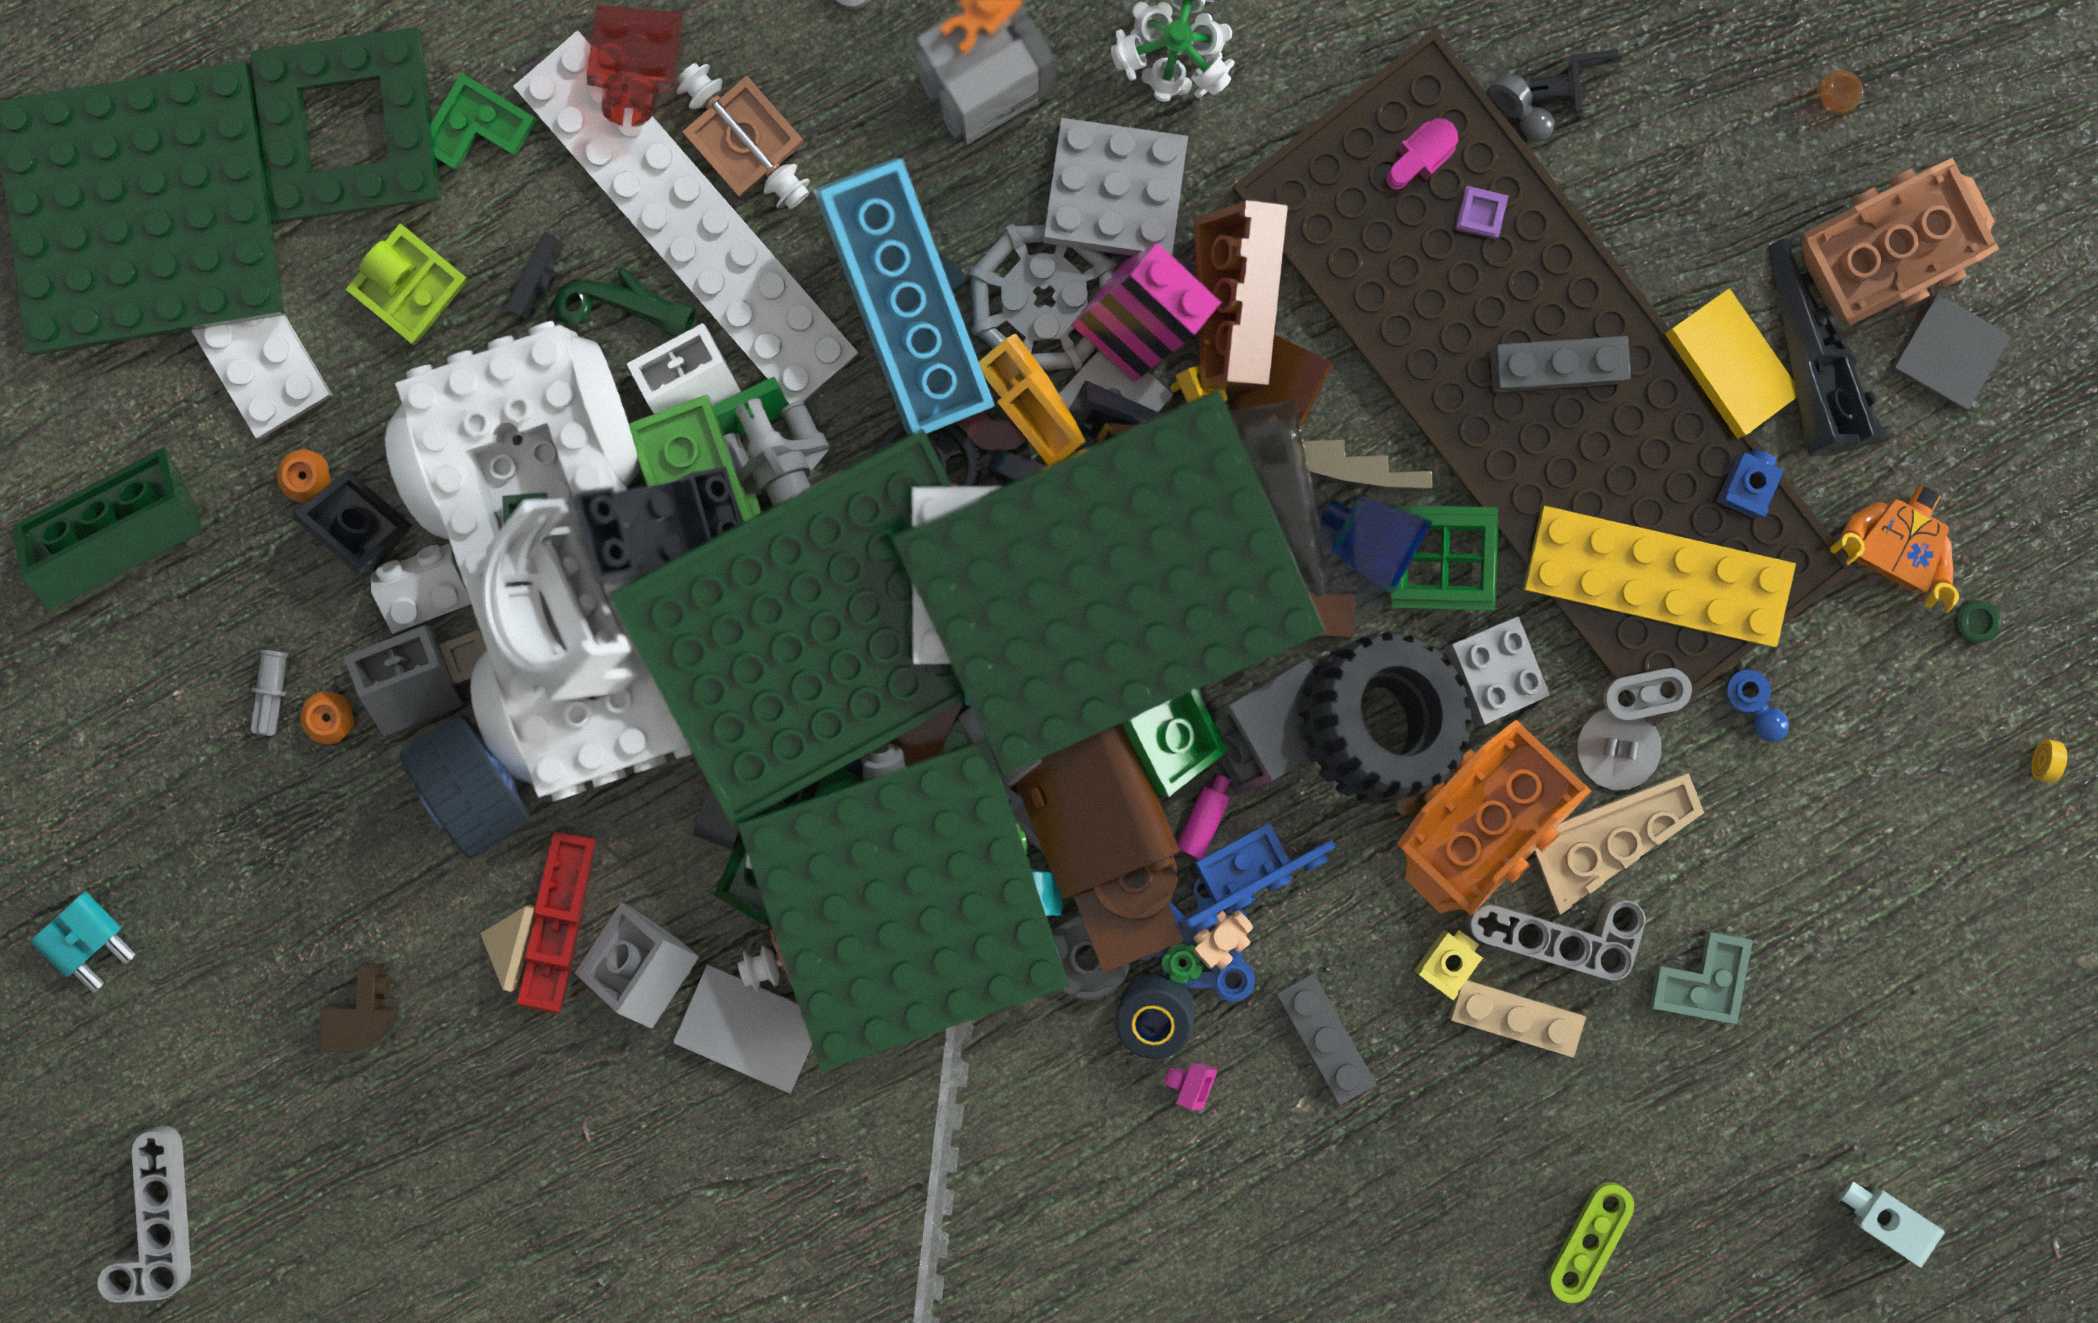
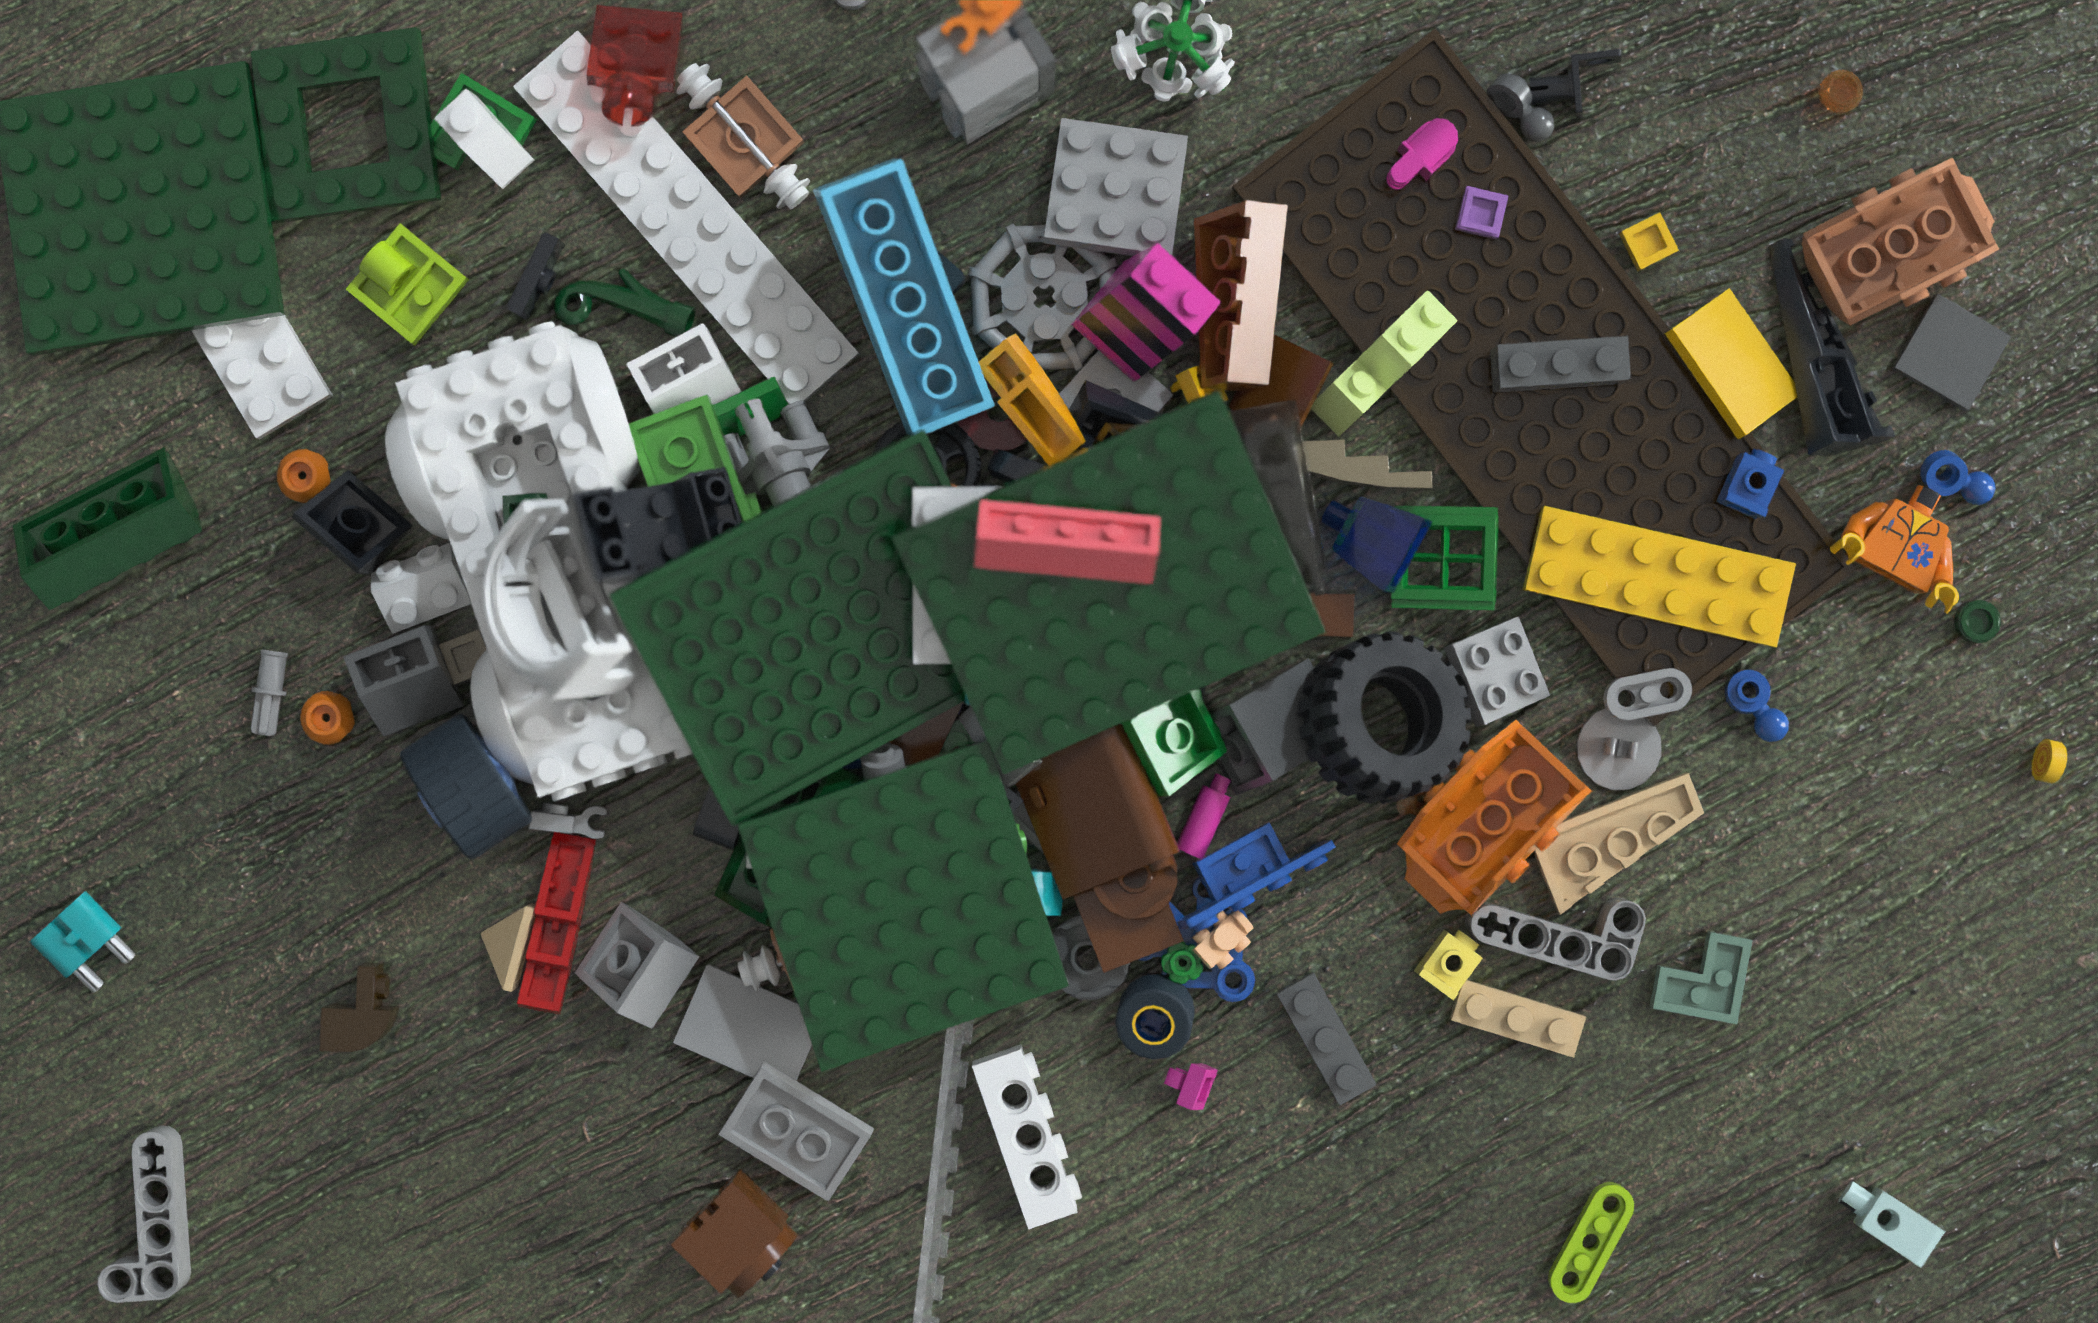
none -> white slope [434,89,534,189]
none -> light grey plate [529,803,608,839]
none -> reddish brown piece [671,1169,798,1299]
none -> light grey plate [719,1061,874,1201]
none -> white brick [972,1044,1082,1229]
none -> coral panel [974,500,1160,584]
none -> yellowish green arch [1311,290,1458,437]
none -> yellow plate [1619,212,1679,272]
none -> blue plate [1920,450,1995,505]

